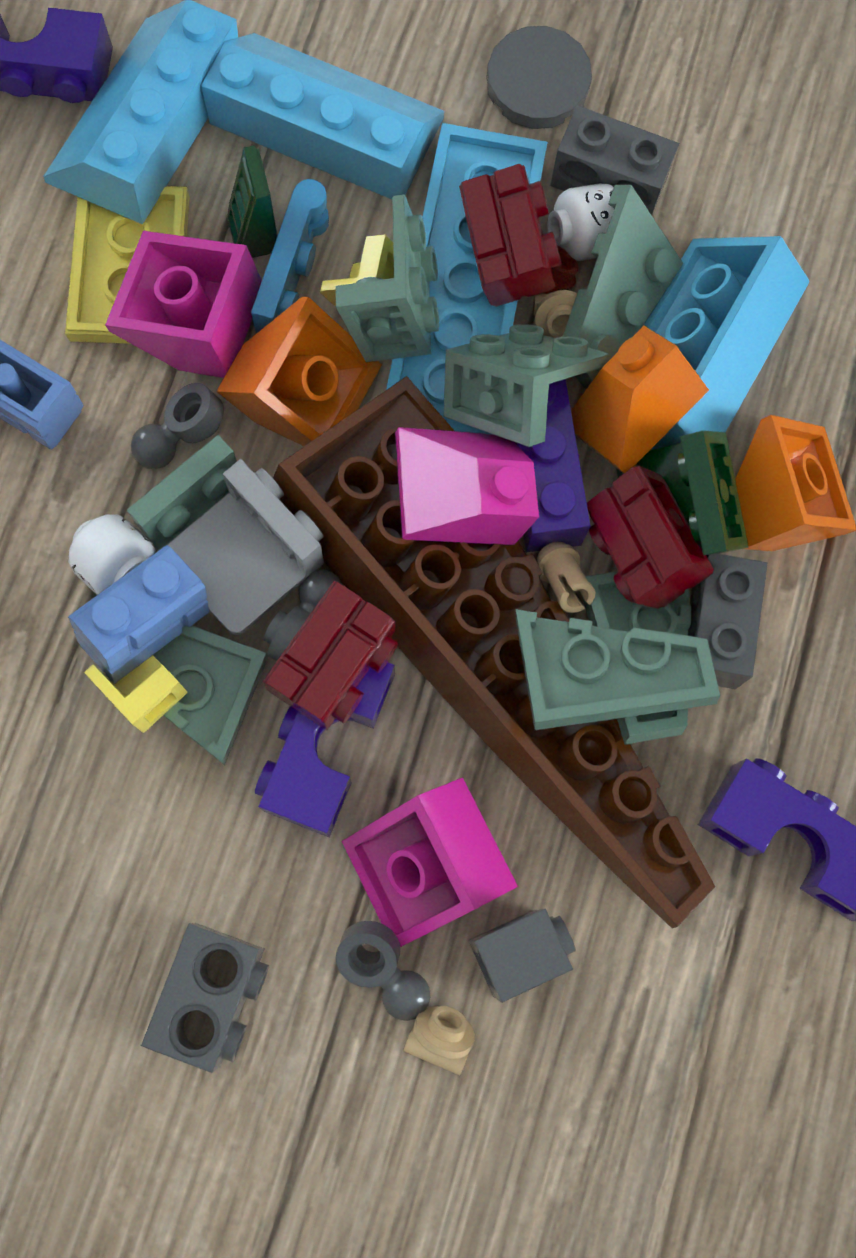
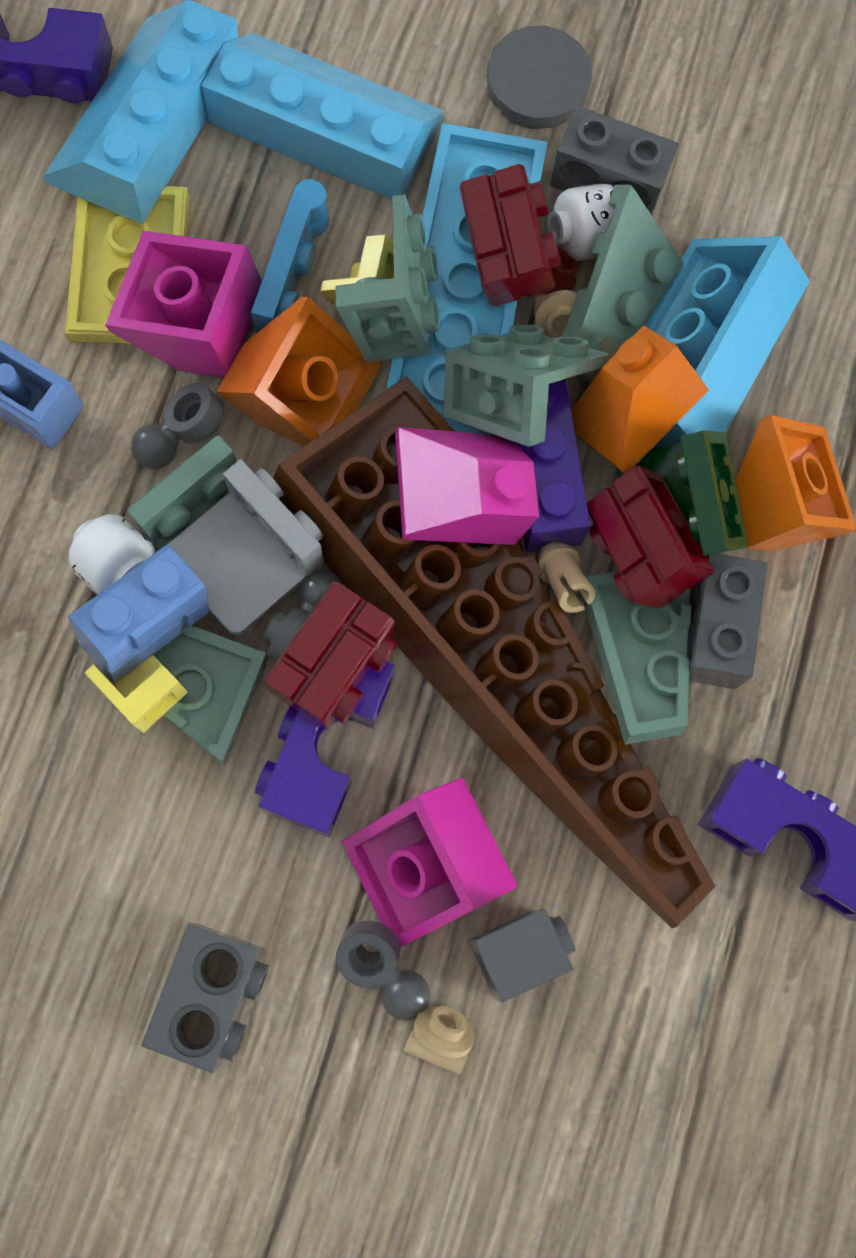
dark green slope [227,145,278,258] -> none
sand green wing [516,609,720,730] -> none

